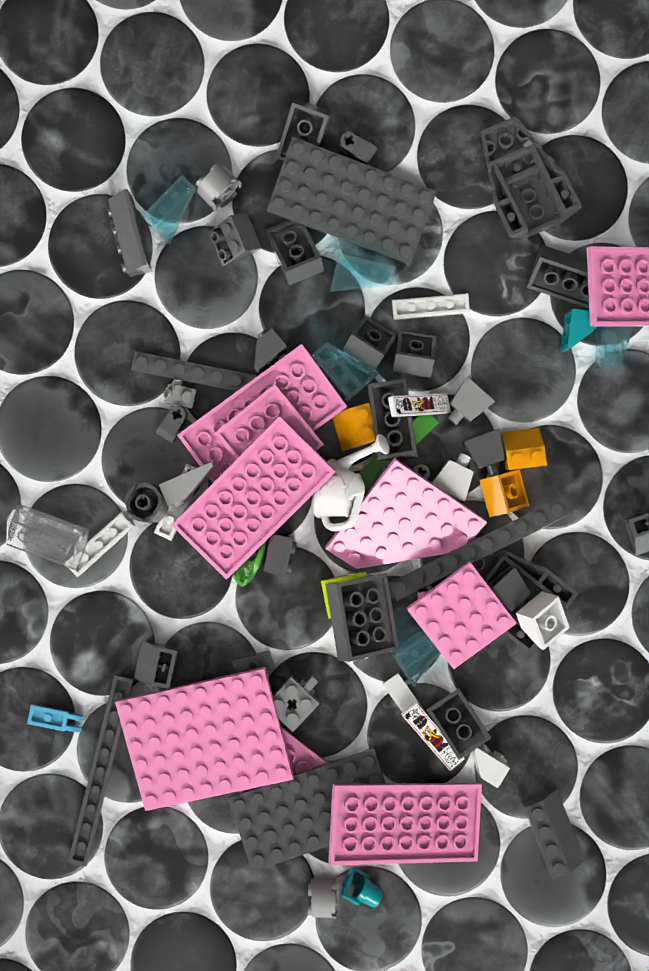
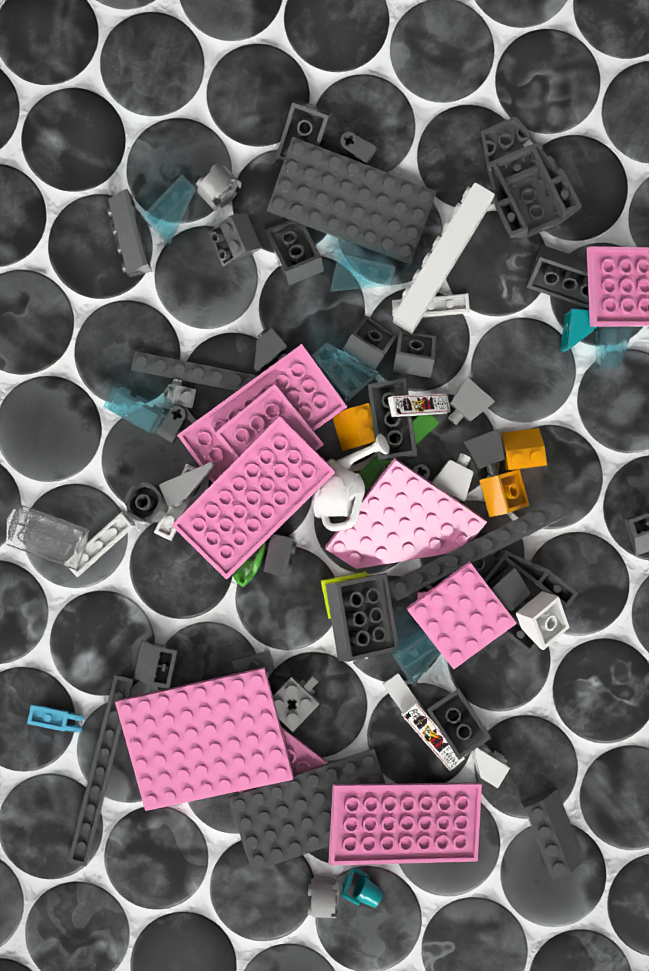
none -> clear light blue wedge [103,386,166,435]
none -> white brick [392,183,495,334]

